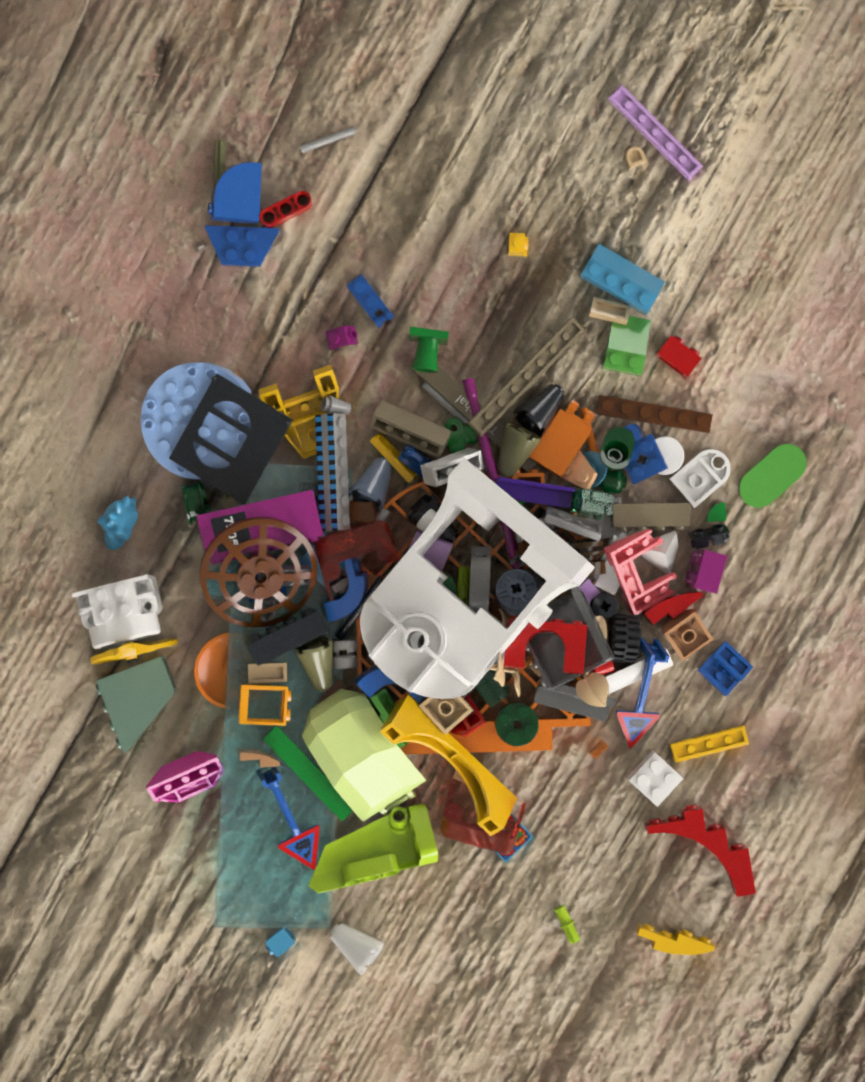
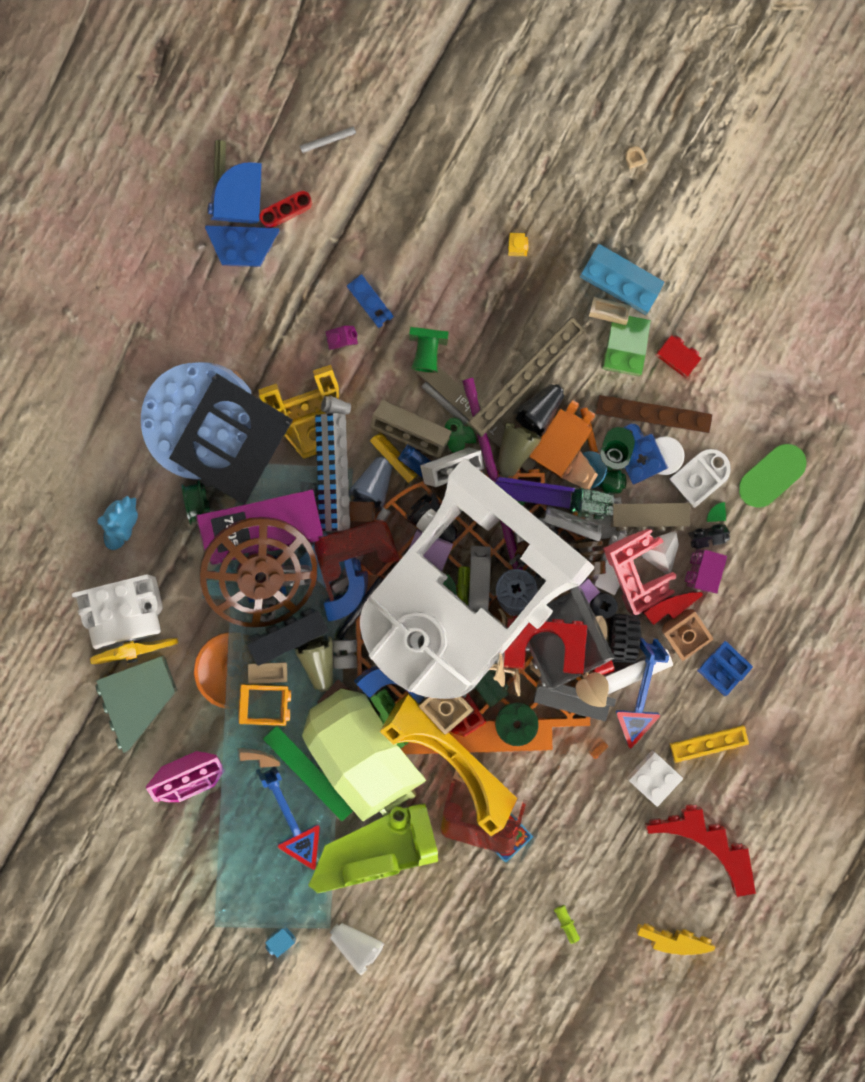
lavender tile [608,85,702,181] -> none

